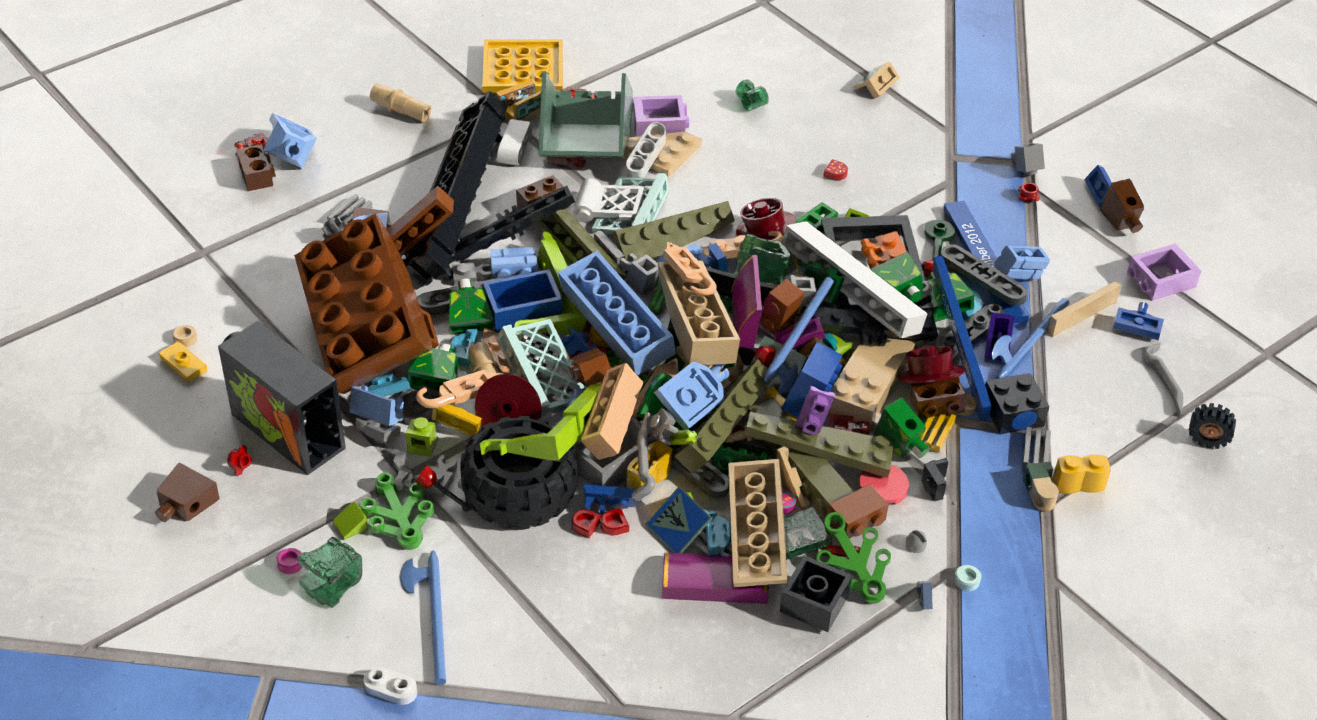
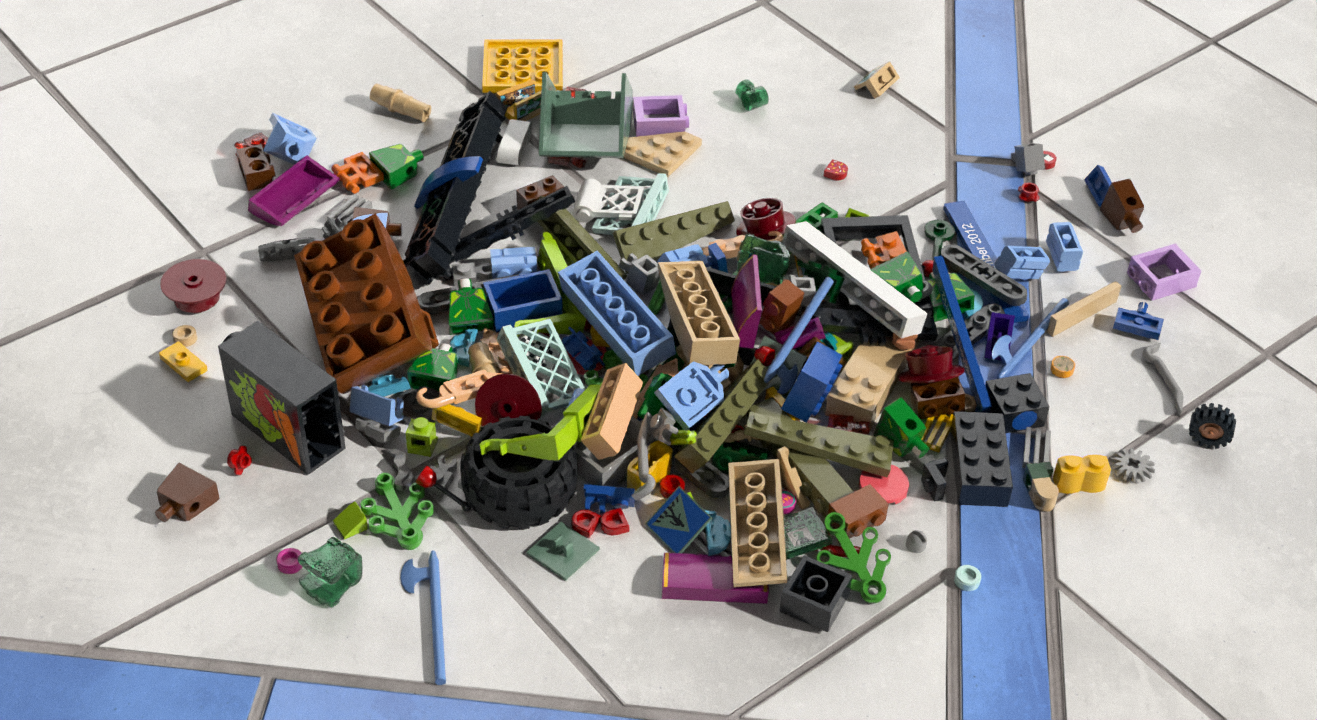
white plate [363,667,417,705] -> none
dark orange brick [387,186,454,257] -> none
dark orange brick [568,348,611,387] -> none
light grey tile [594,230,624,271] -> none
white beam [626,122,666,178] -> none
light nougat plate [663,242,717,296] -> none
medium lavender hips [796,386,835,435] -> none
sand blue tile [916,581,933,609] -> none
none -> piece [160,259,226,313]
none -> magenta slope [248,155,340,226]
none -> dark grey hinge [258,237,316,261]
none -> orange plate [331,152,384,194]
none -> green torso [369,144,424,190]
none -> blue slope [414,156,483,209]
none -> sand green piece [527,522,600,581]
none -> red tile [660,475,685,499]
none -> nougat plate [892,333,918,351]
none -> black brick [950,411,1013,507]
none -> tile [1043,151,1057,169]
none -> light blue brick [1046,222,1083,272]
none -> tile [1050,356,1075,378]
none -> light grey gear [1110,448,1155,483]

